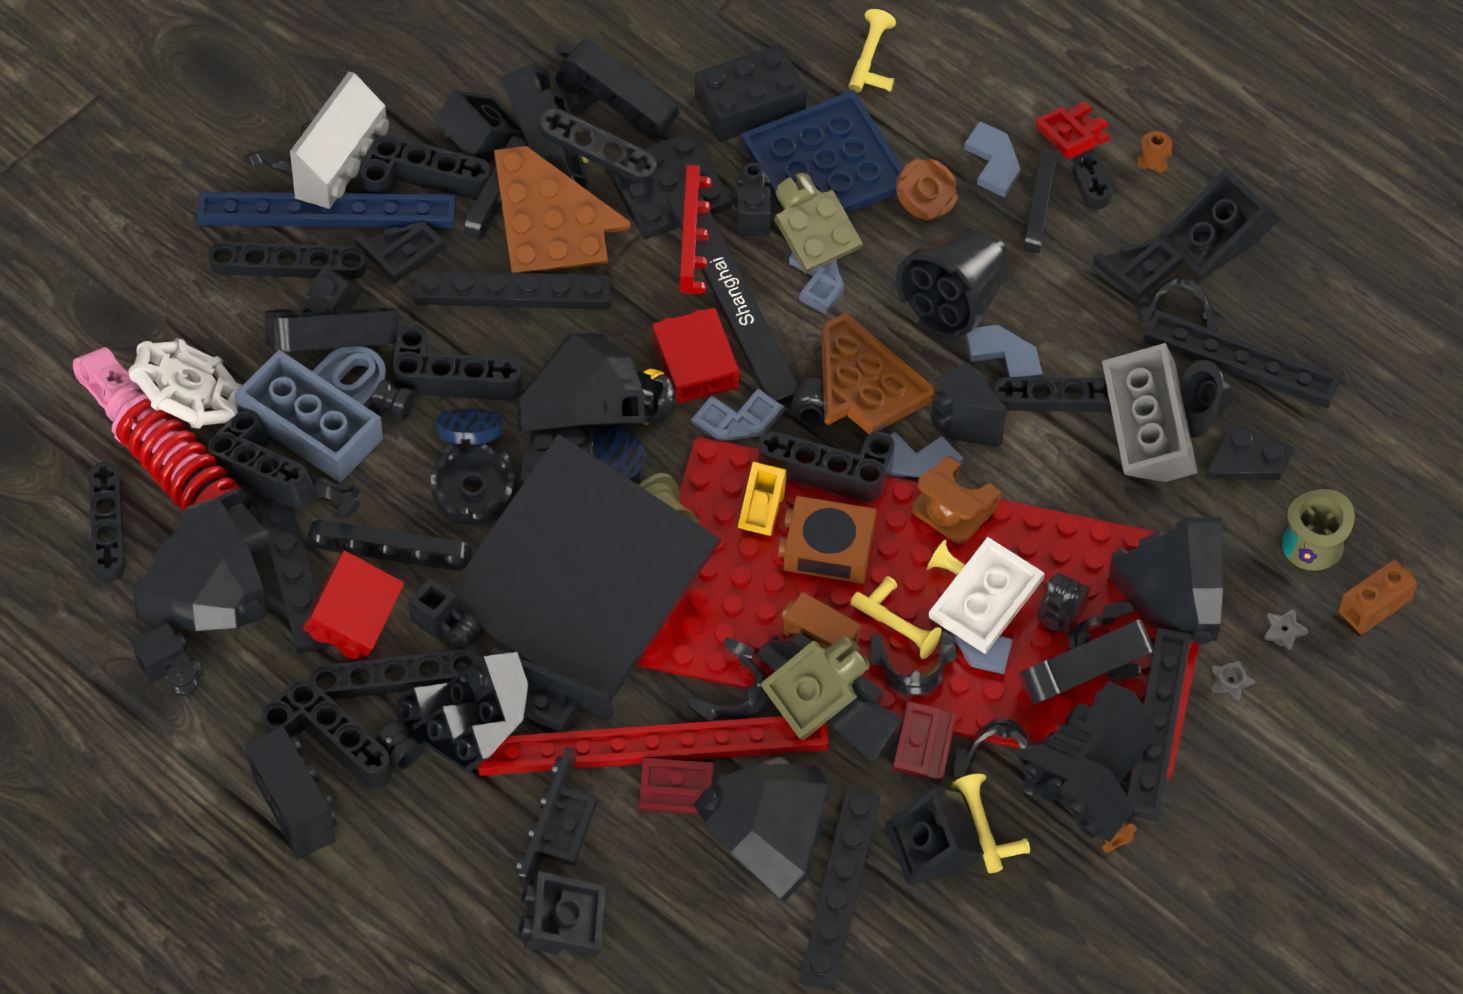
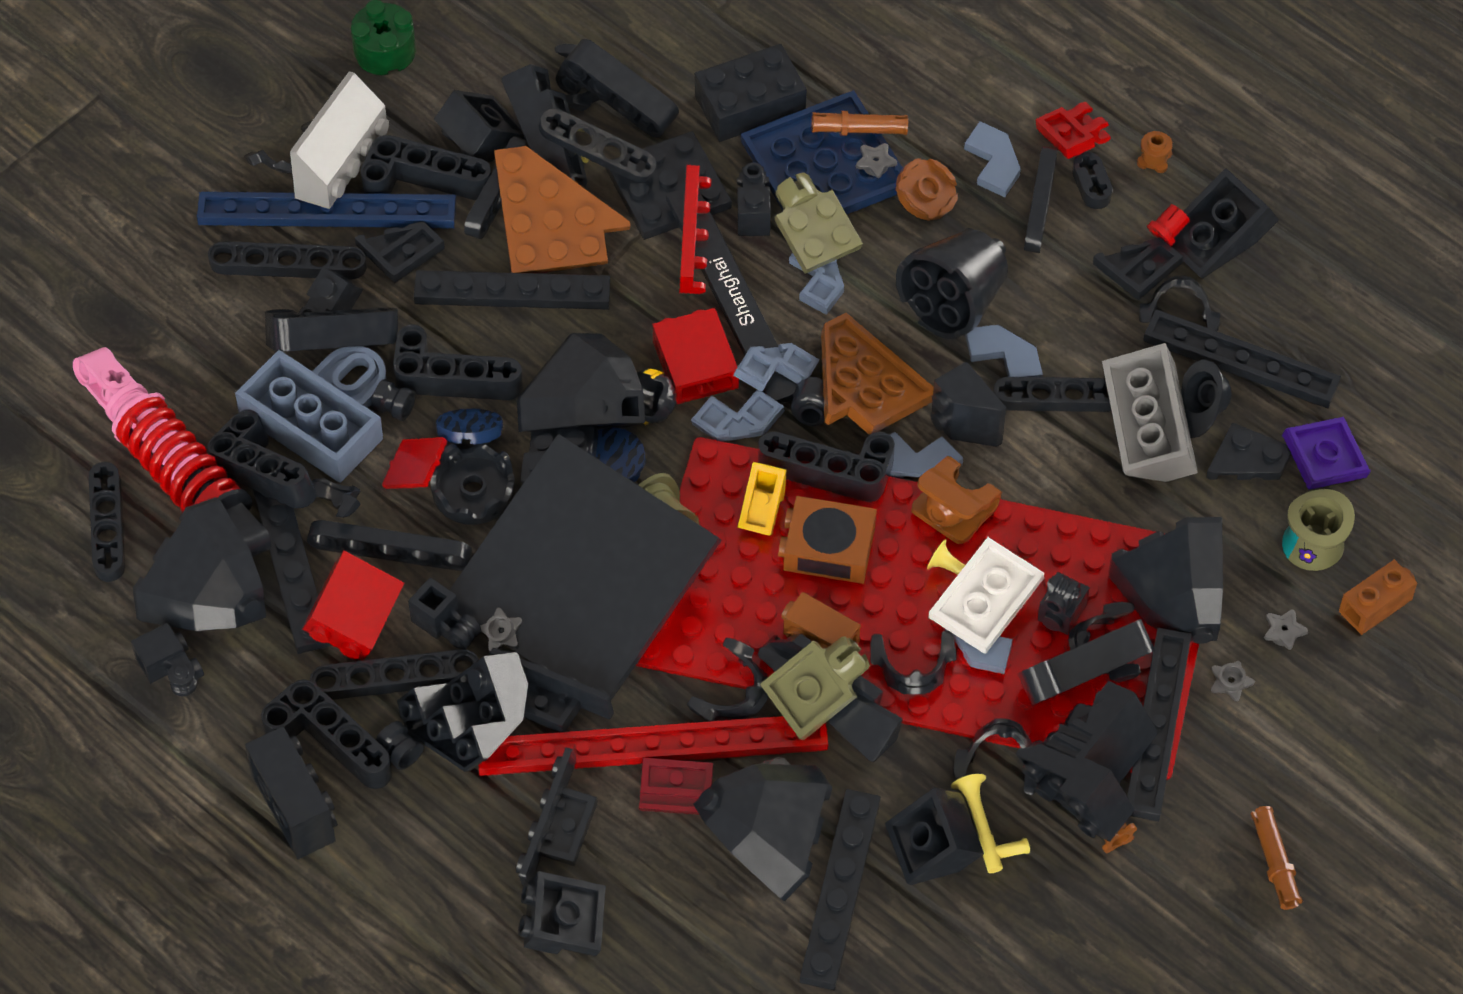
white plate [129,338,242,429] -> none
light yellow piece [848,9,896,92] -> none
light yellow piece [850,576,942,659] -> none
dark red plate [892,701,957,782] -> none
none -> dark green brick [351,0,416,75]
none -> red piece [382,437,447,489]
none -> flat silver plate [480,608,522,651]
none -> sand blue tile [734,343,819,392]
none -> dark orange pin [811,110,908,136]
none -> flat silver plate [856,143,897,178]
none -> red bush [1147,204,1190,246]
none -> dark orange pin [1251,806,1303,910]
none -> dark purple plate [1282,417,1371,490]

